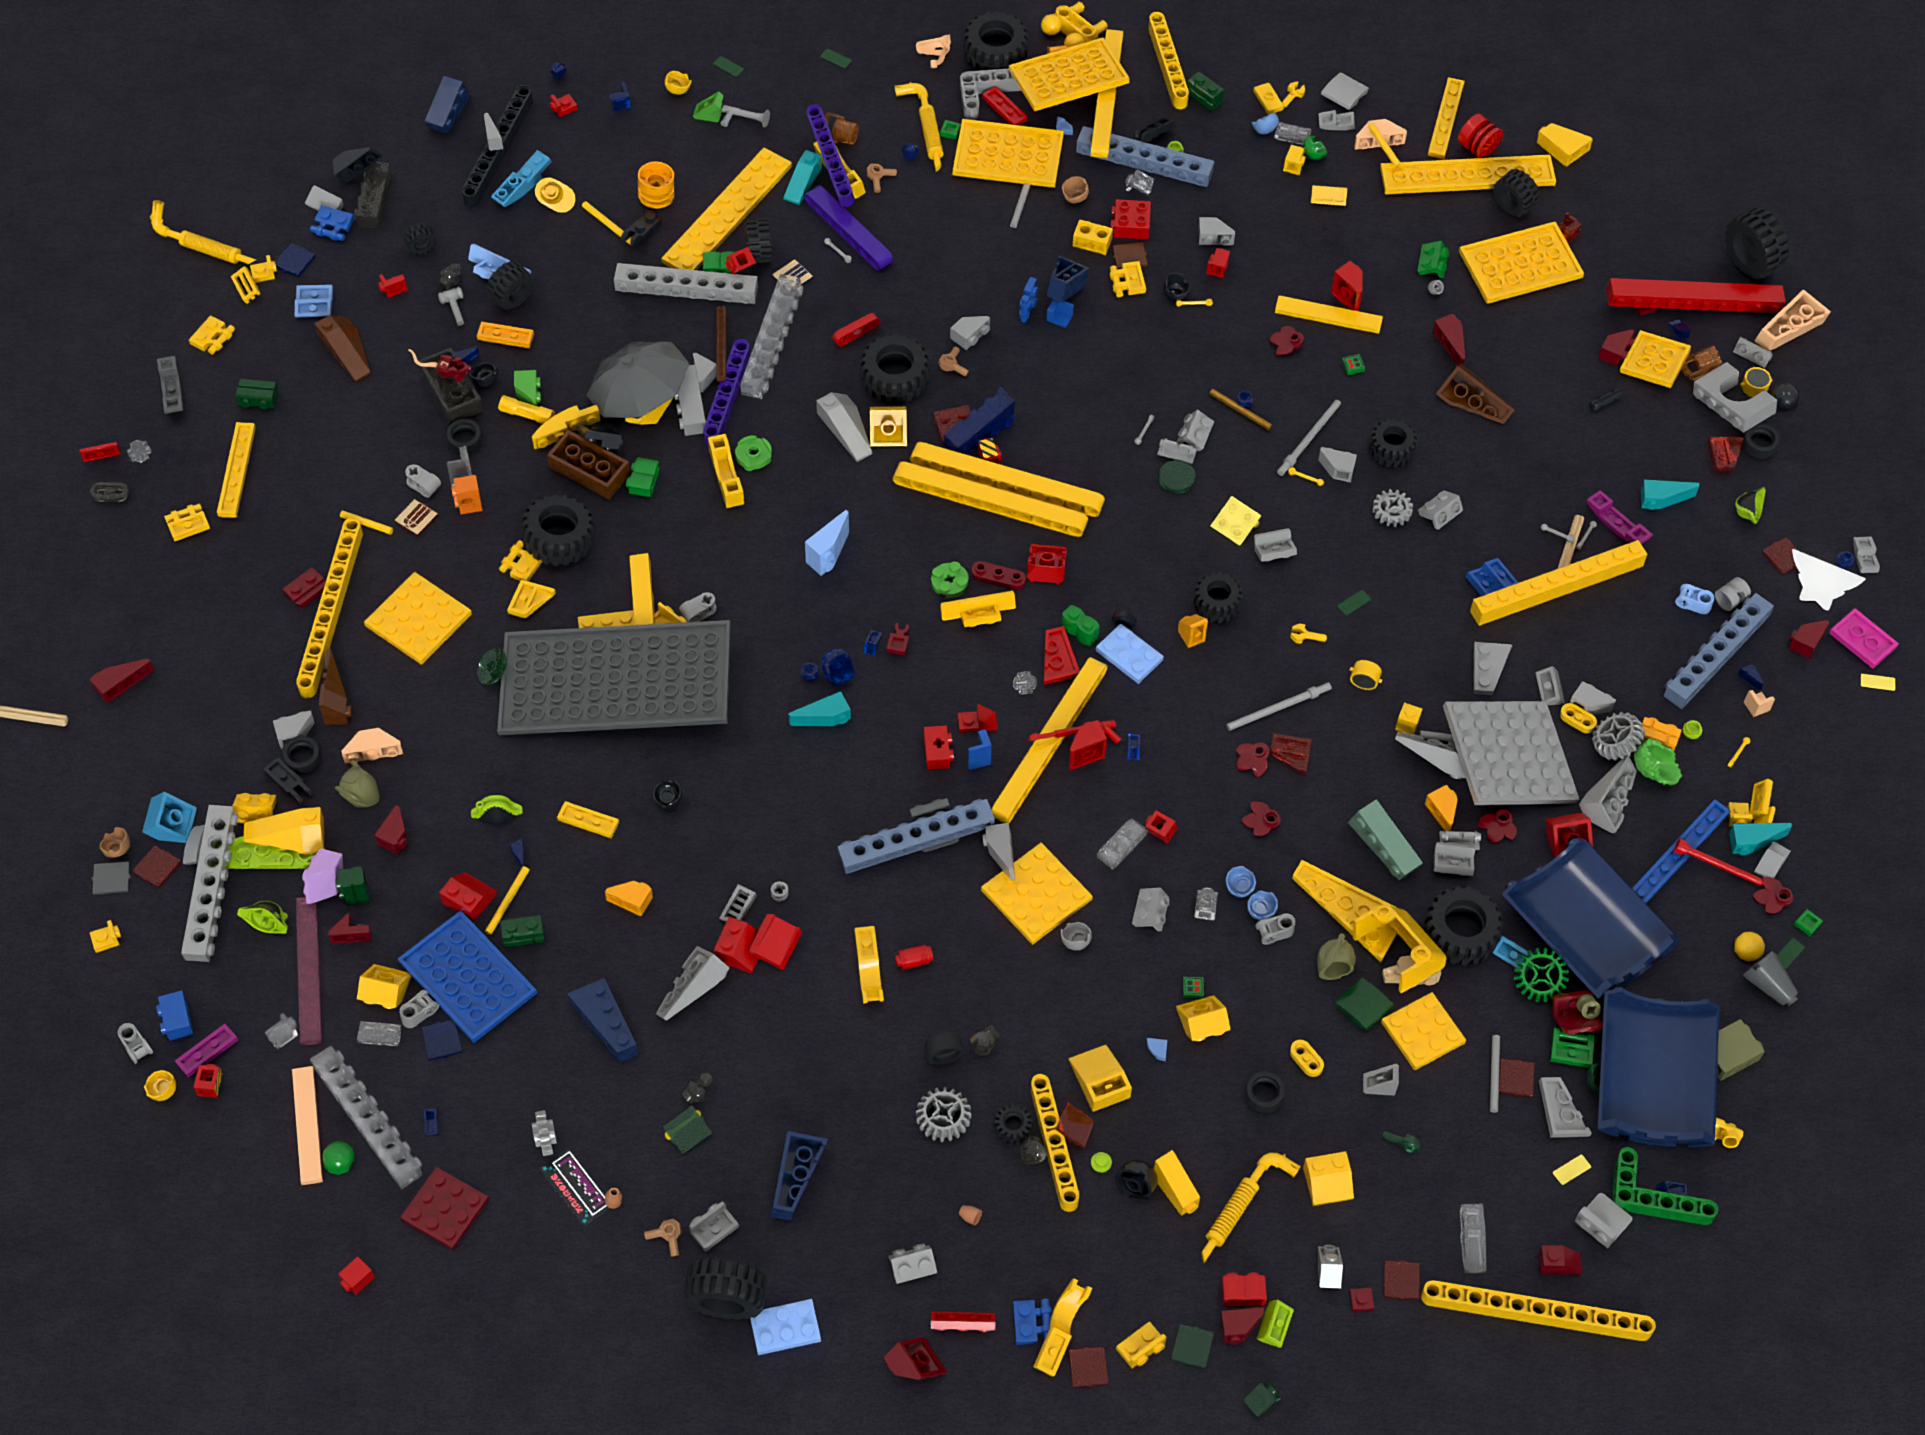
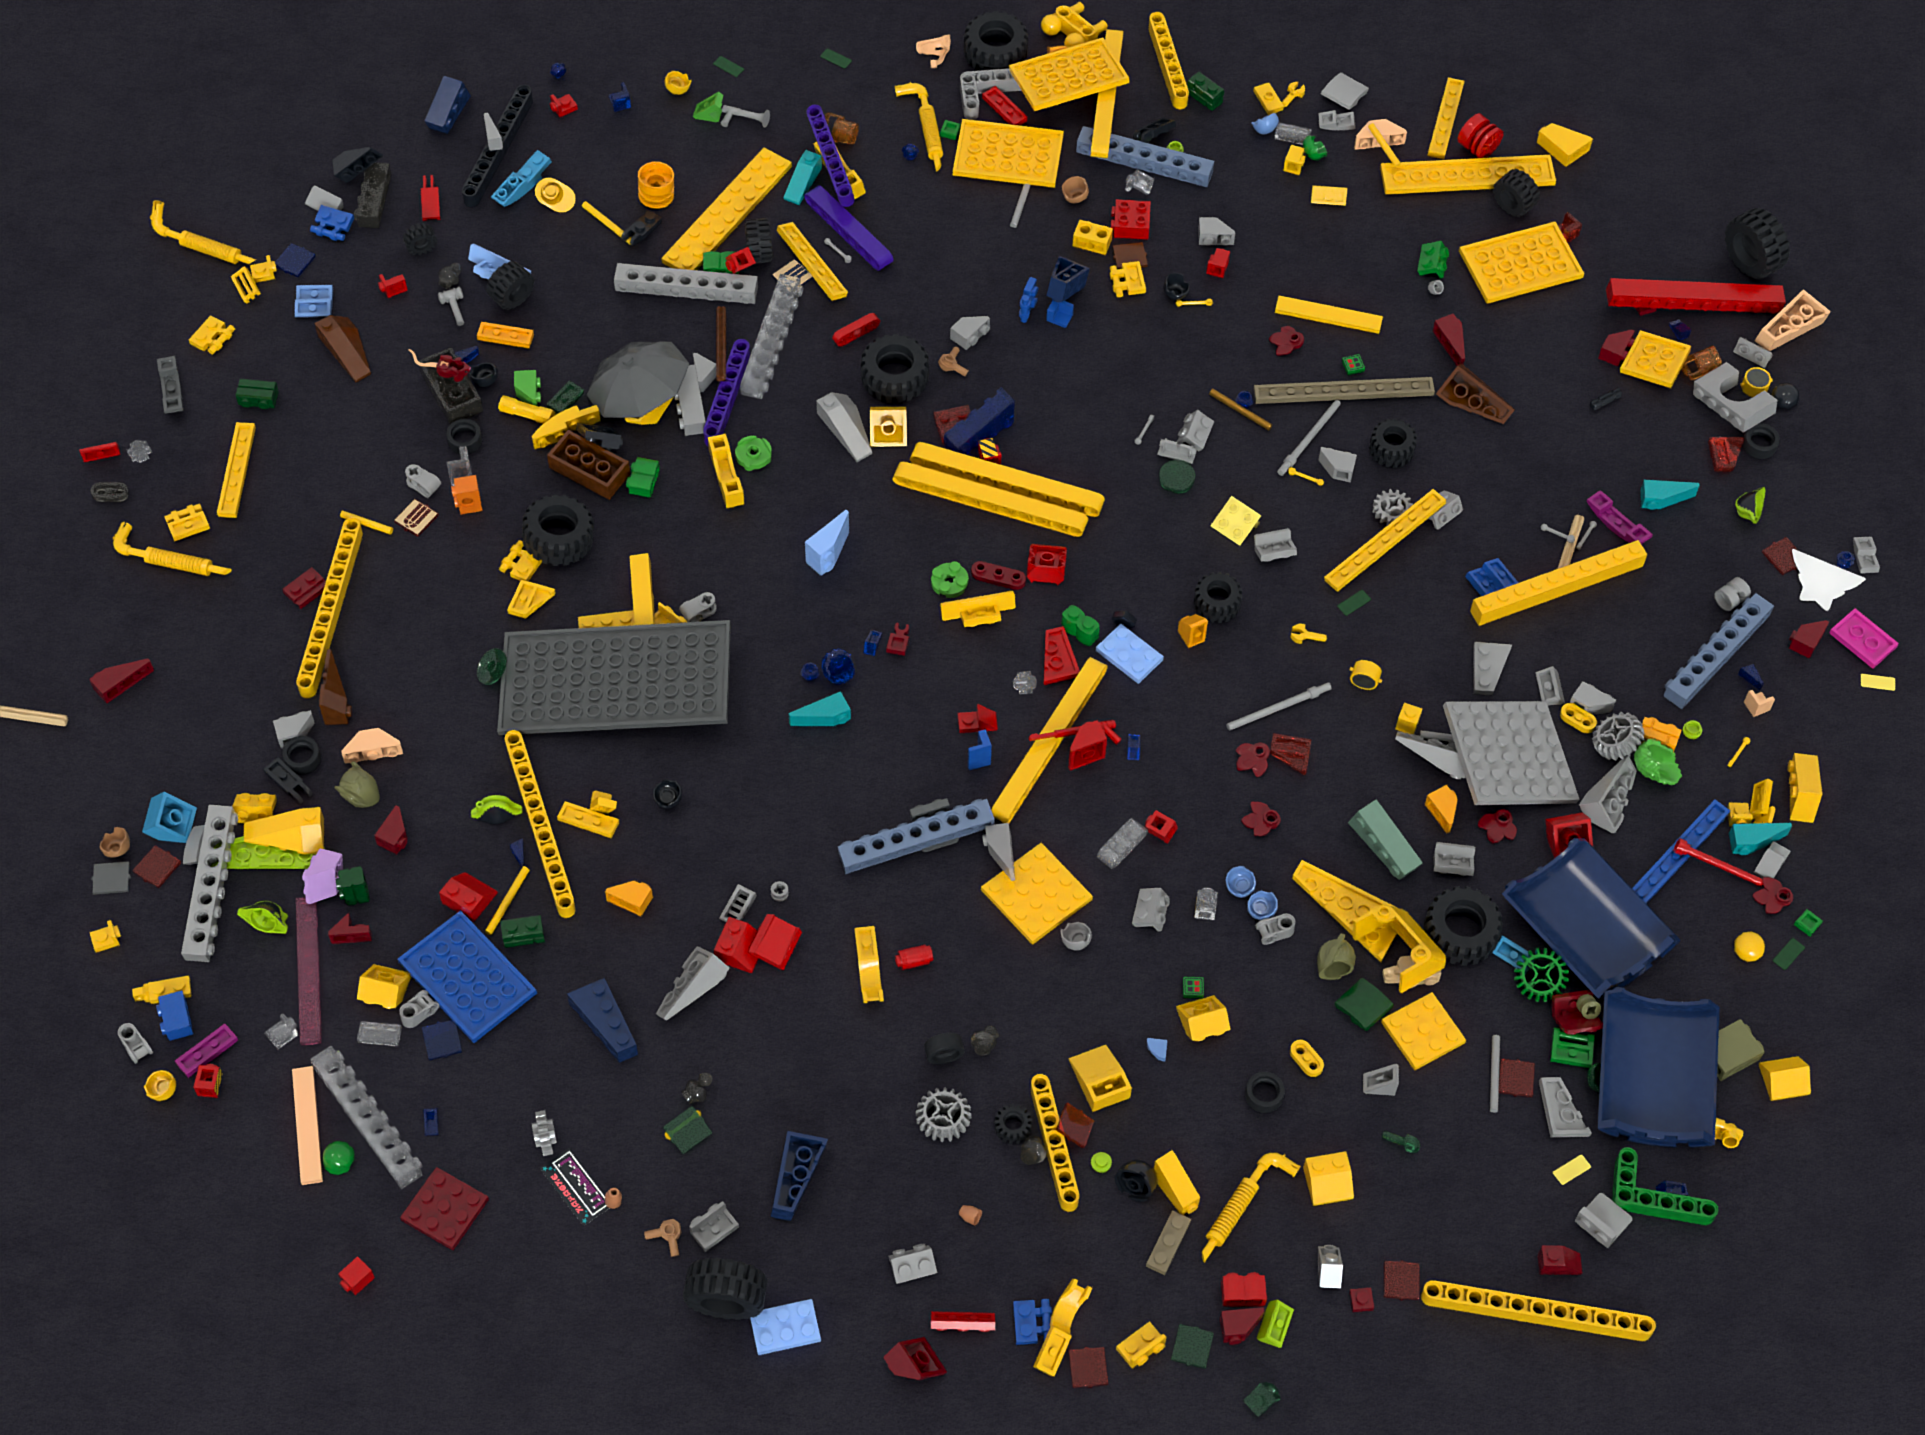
yellow plate [364,572,472,665] -> none
medium nougat piece [866,164,897,193] -> none
red brick [924,726,954,770] -> none
medium blue tile [1056,117,1073,135] -> none
red slope [1331,261,1363,311] -> none
light grey hinge [1439,830,1481,850] -> none
clear slope [1459,1204,1486,1273] -> none
light blue piece [1675,584,1714,614] -> none
dark grey cone [1743,950,1798,1006] -> none
none -> yellow piece [113,522,232,576]
none -> yellow hinge [132,975,192,1004]
none -> red arm [421,175,440,221]
none -> yellow beam [505,730,576,918]
none -> clear green plate [546,380,584,414]
none -> yellow bracket [590,791,617,814]
none -> yellow plate [777,222,848,301]
none -> dark tan plate [1146,1210,1191,1275]
none -> dark tan plate [1253,377,1435,404]
none -> yellow plate [1324,489,1446,592]
none -> yellow slope [1759,1056,1811,1101]
none -> yellow wedge [1788,753,1822,823]

